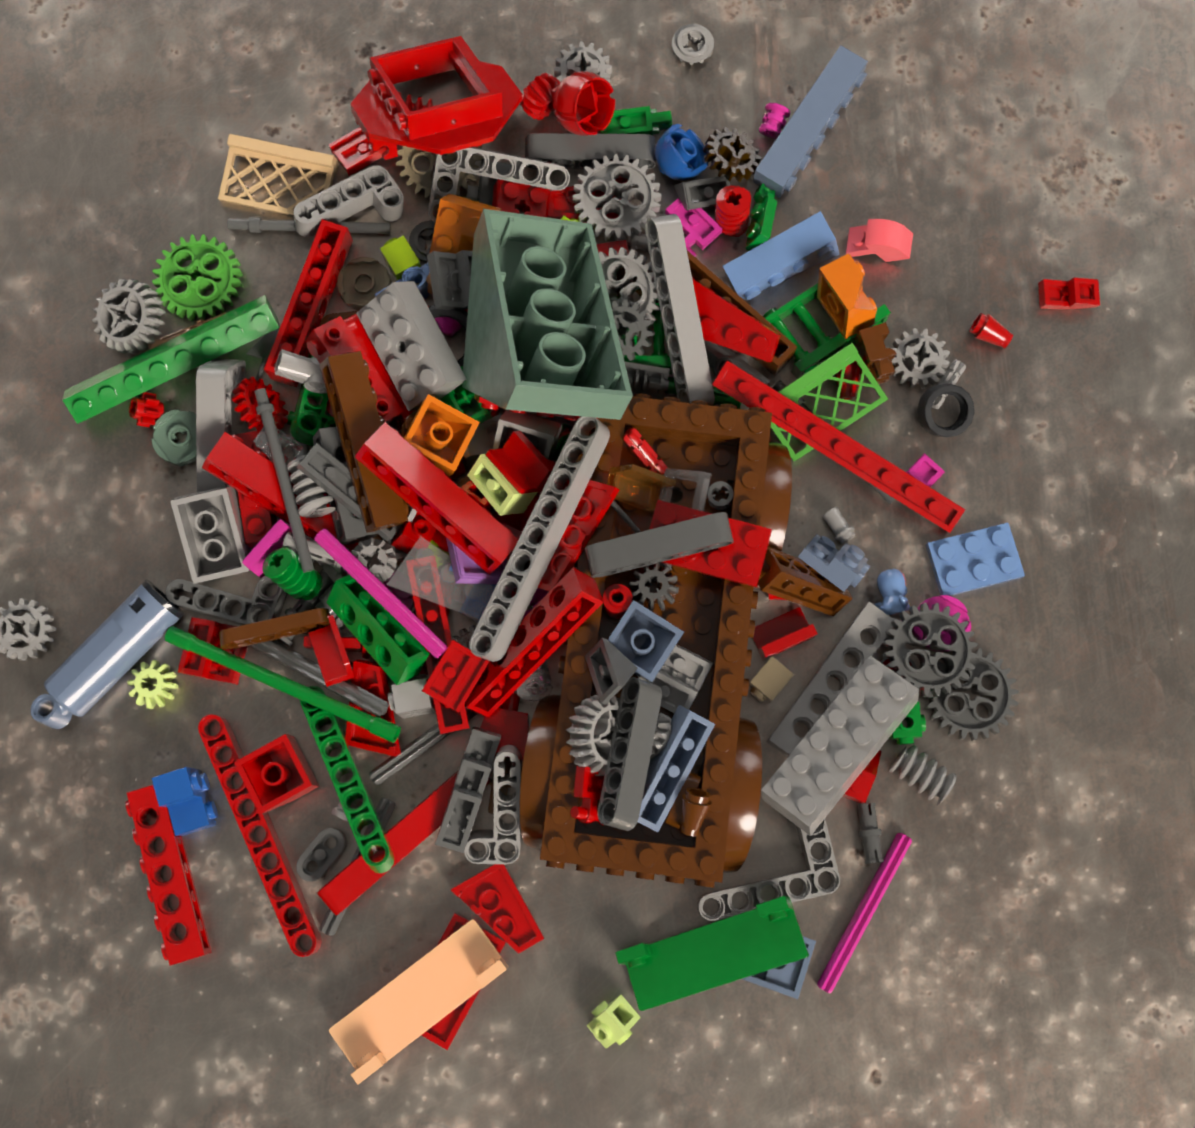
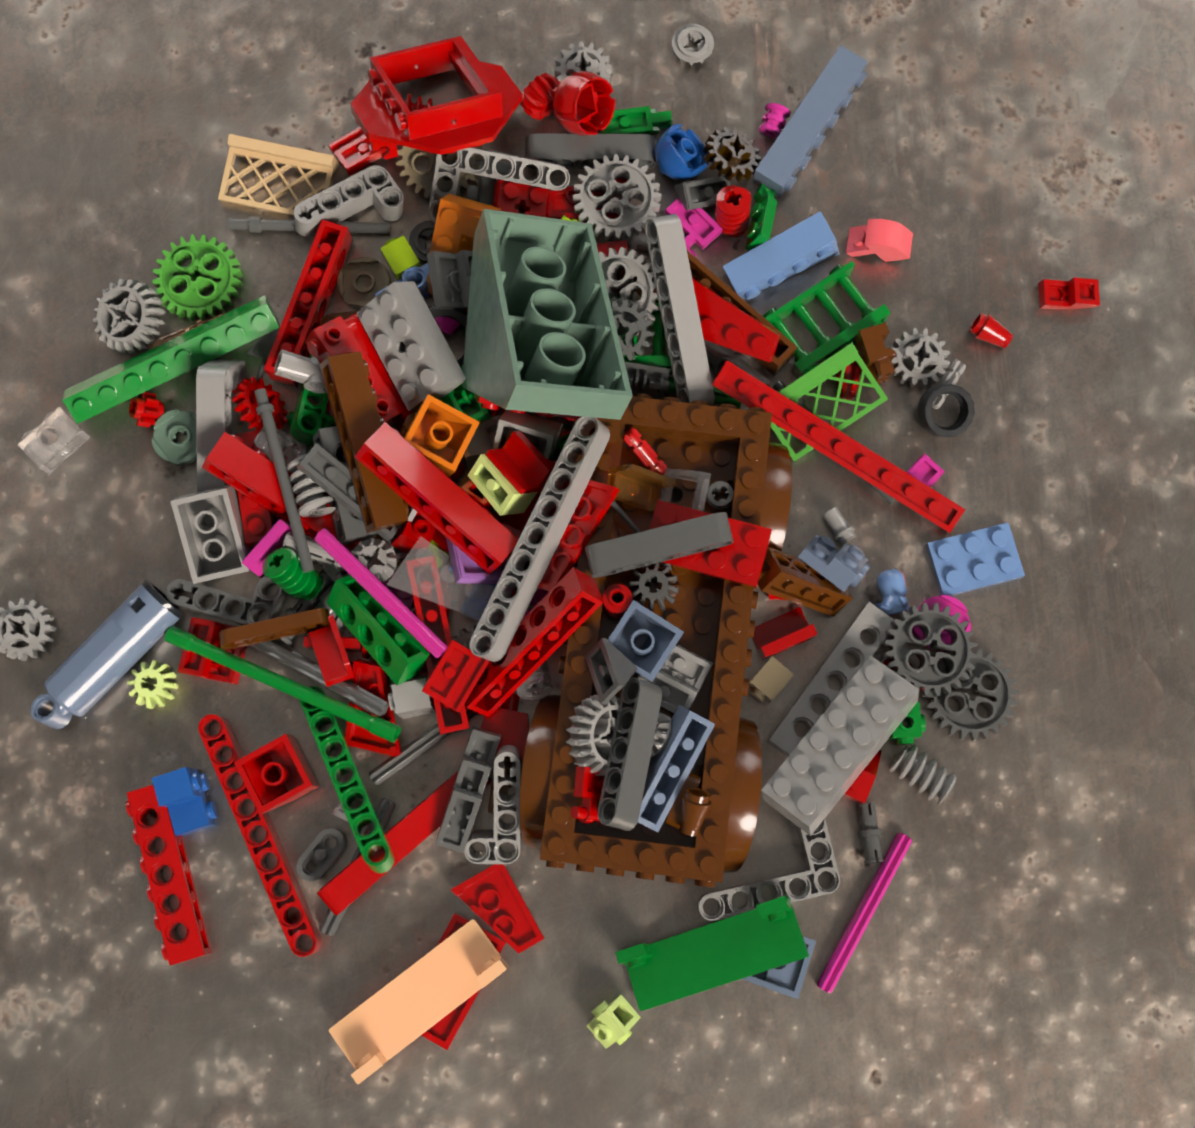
orange slope [817,253,877,339] -> none
none -> clear brick [18,407,90,475]

